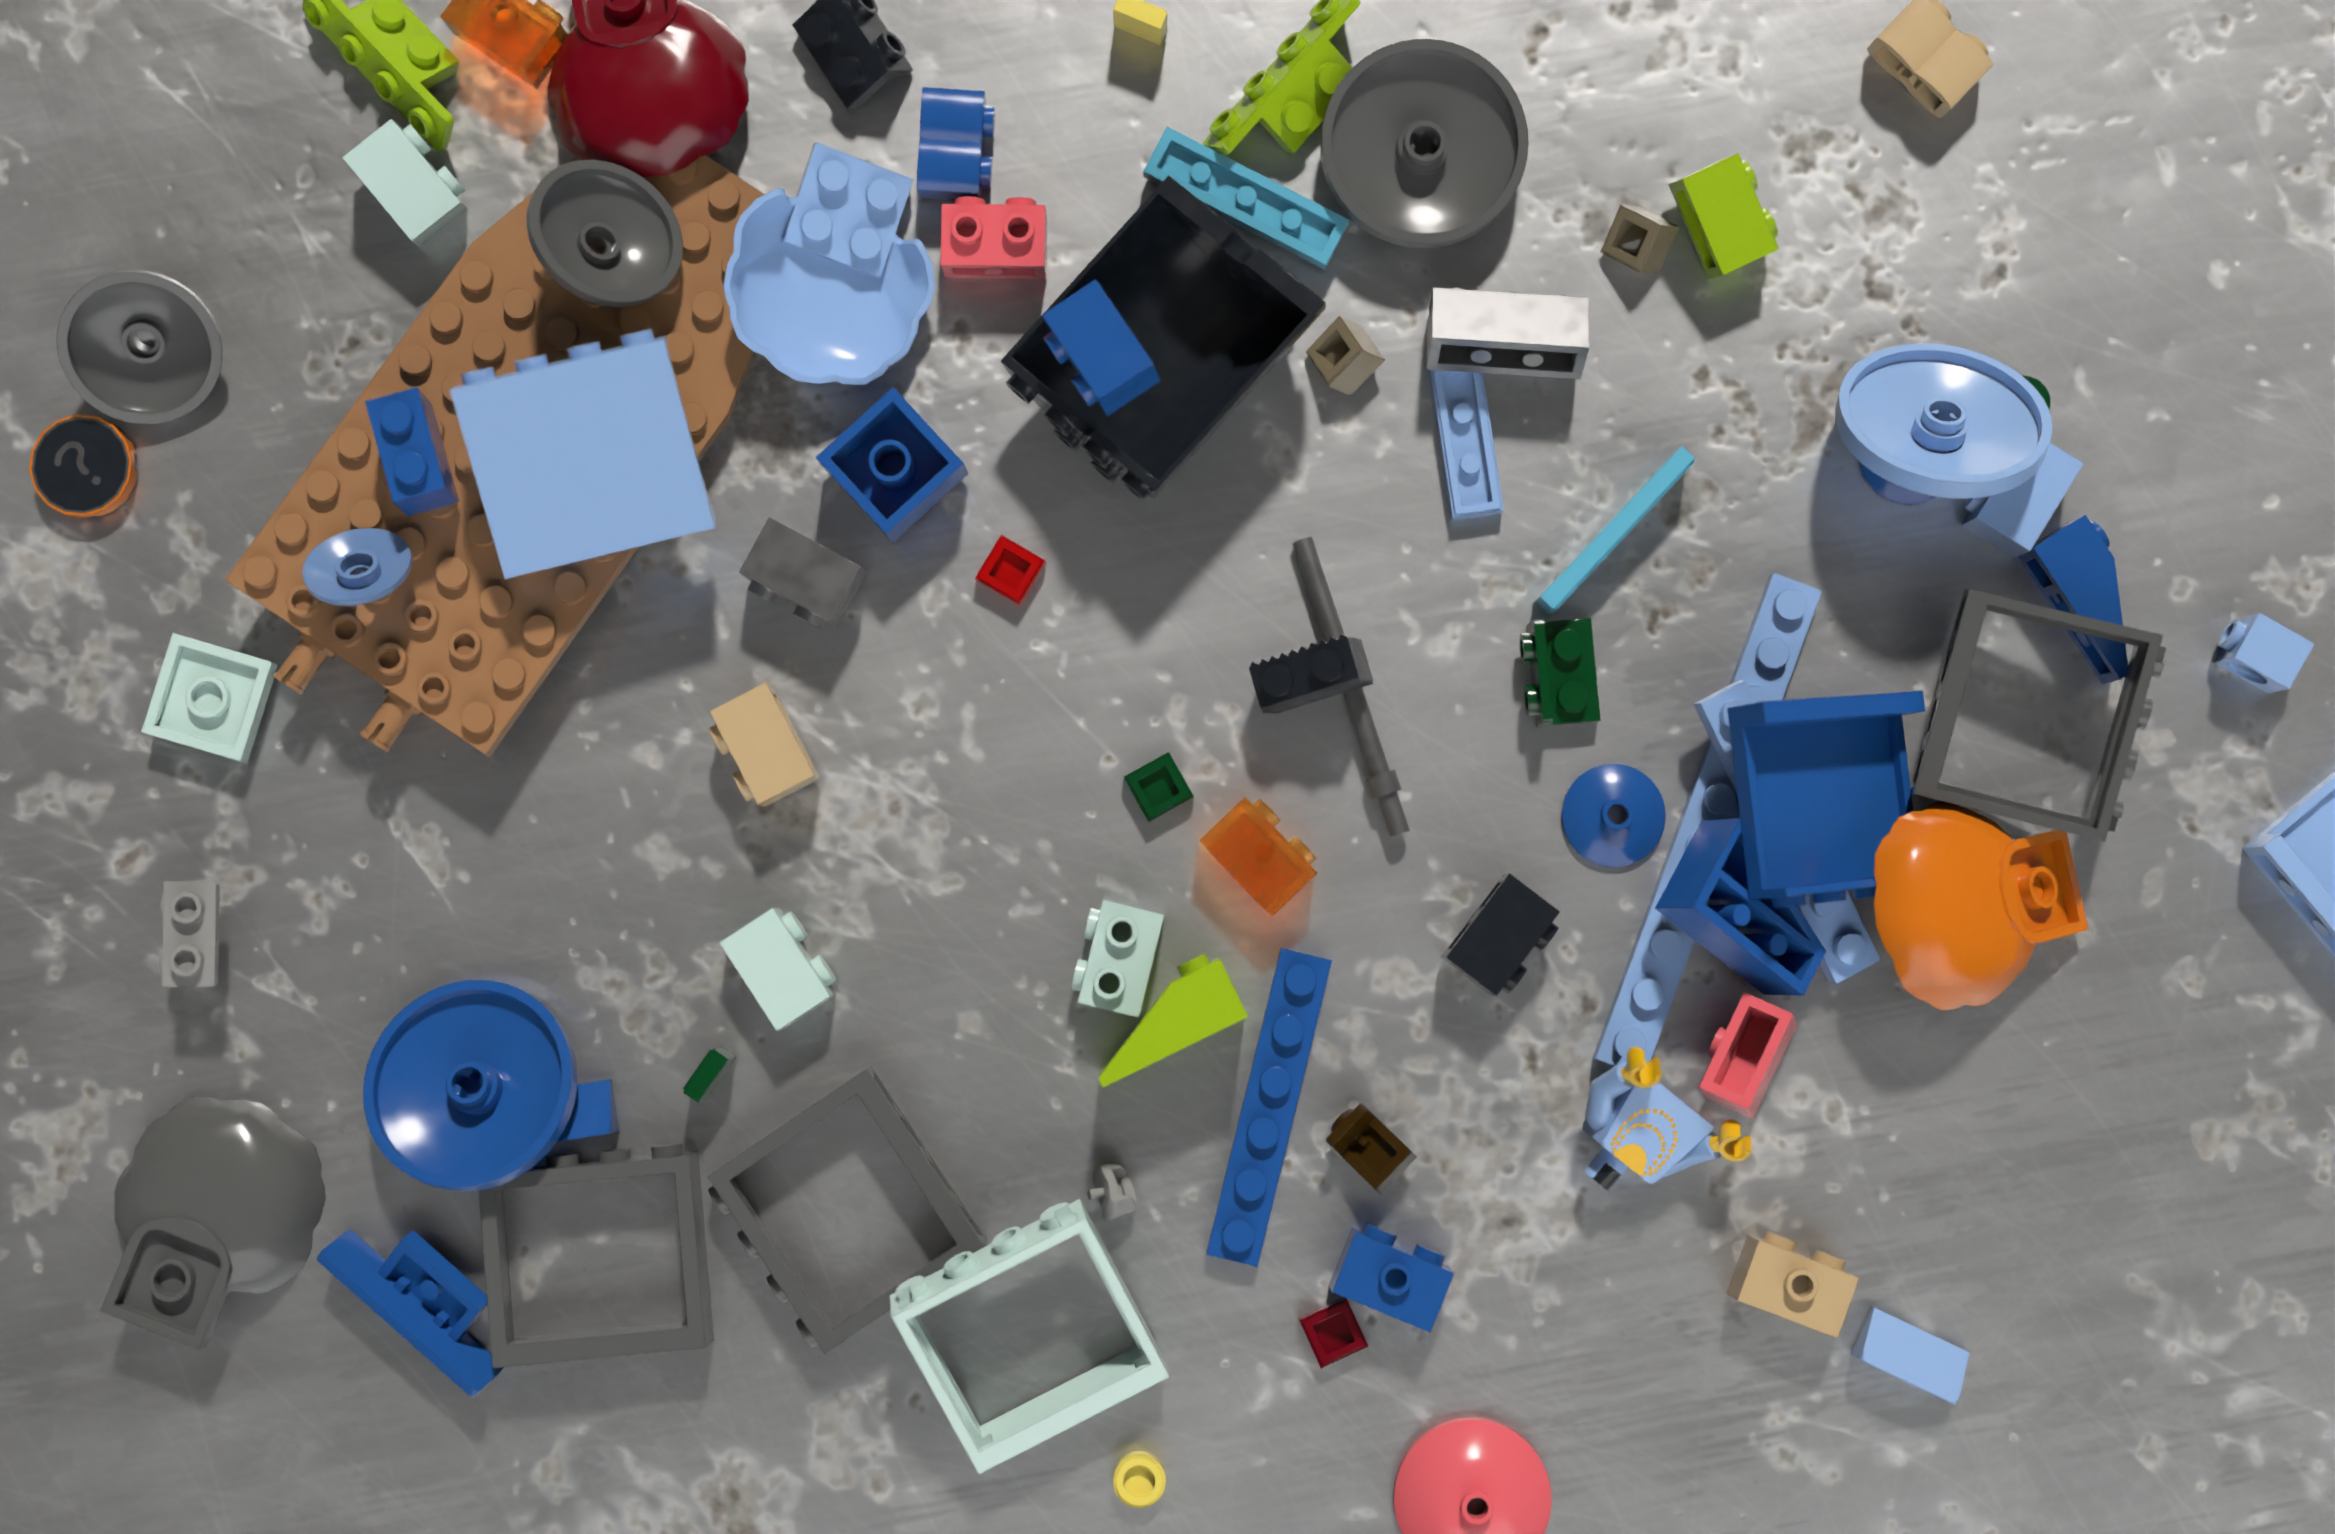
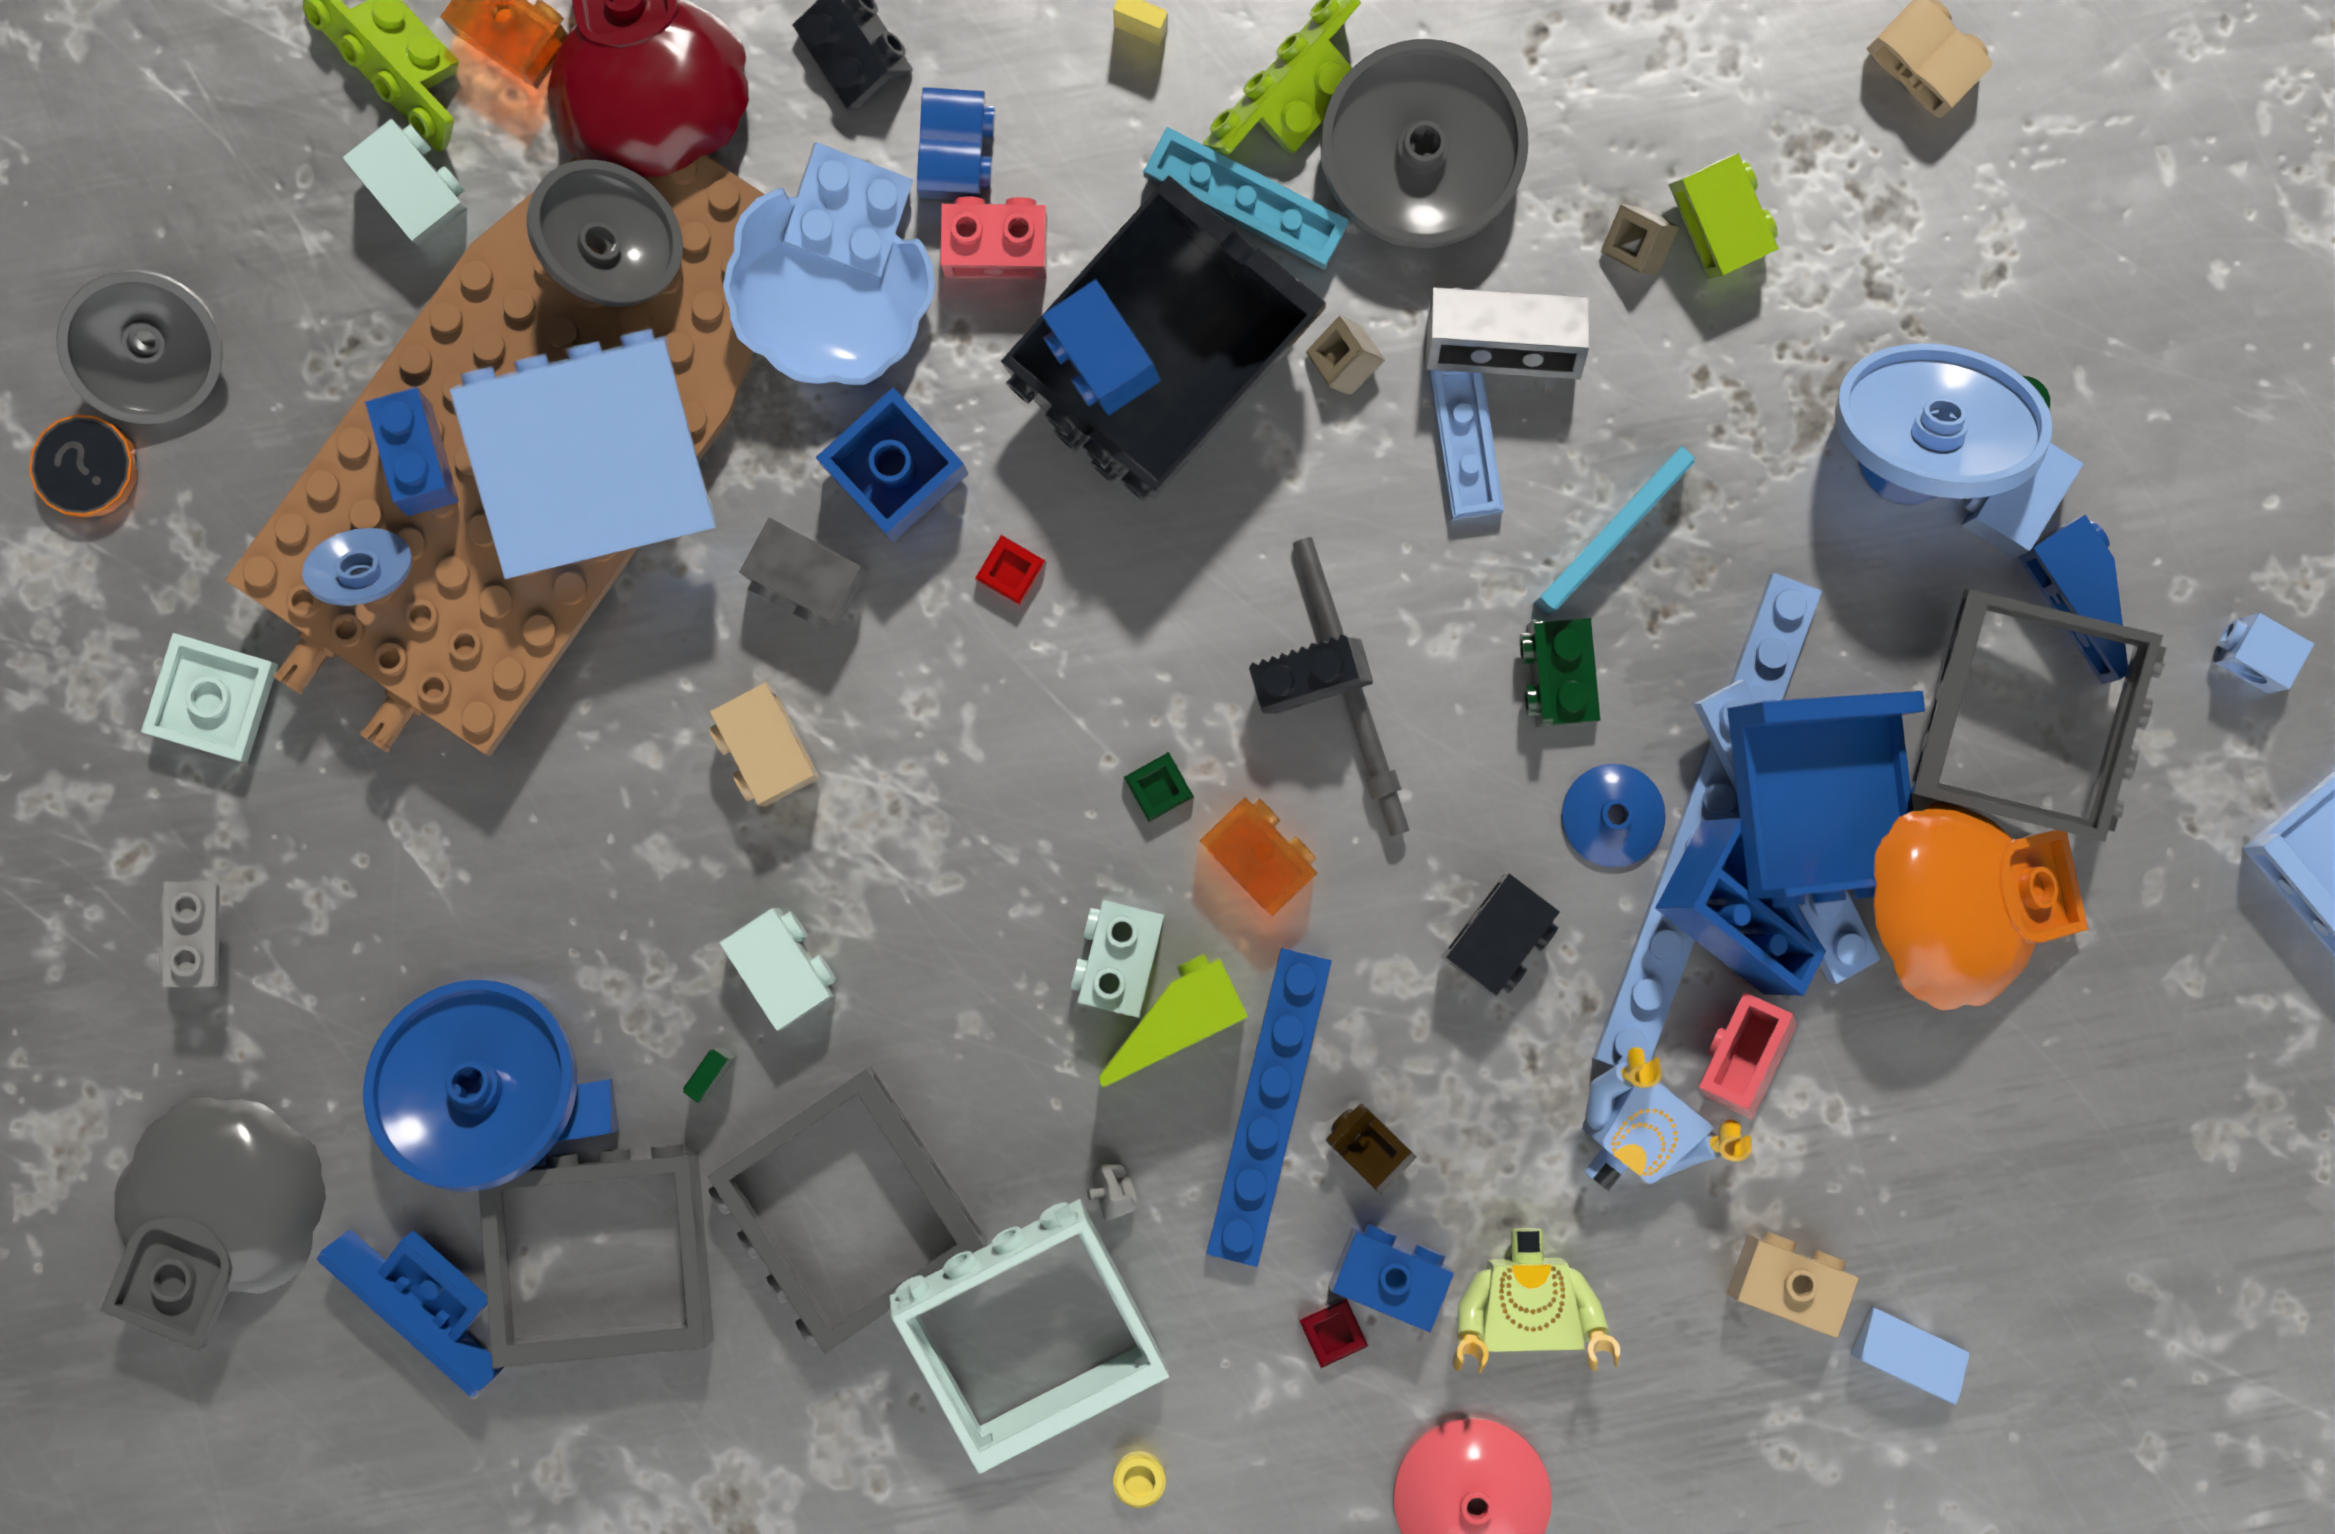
none -> yellowish green torso [1452,1228,1620,1374]

